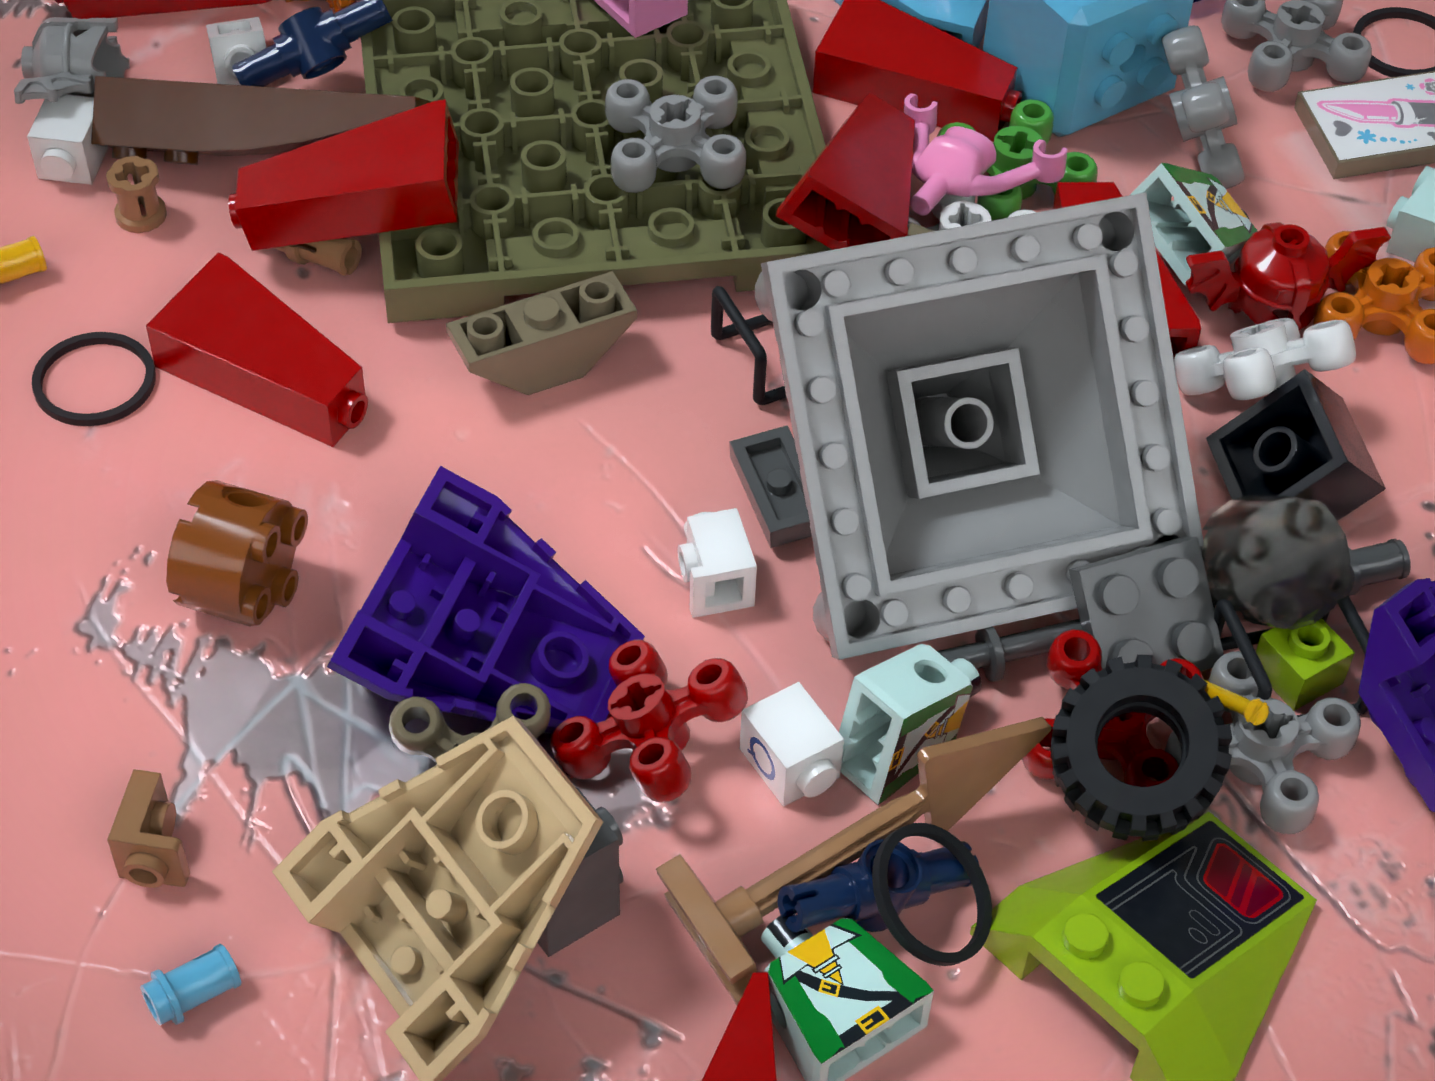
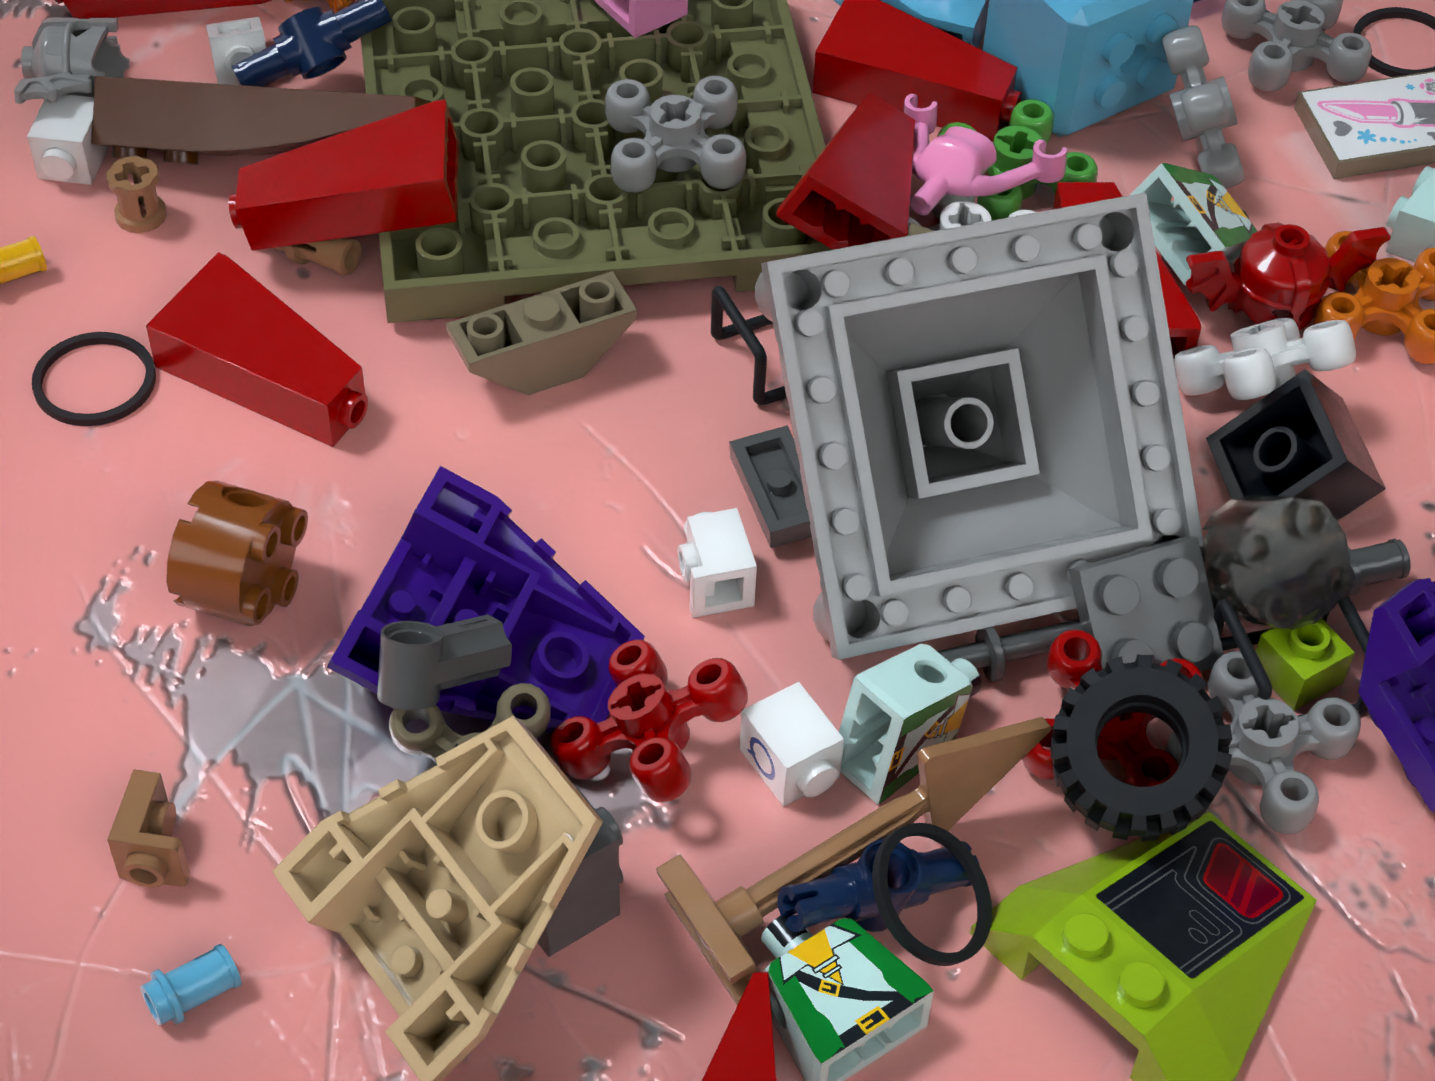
yellow piece [1203,679,1269,726] -> none
none -> dark grey piece [377,614,512,710]

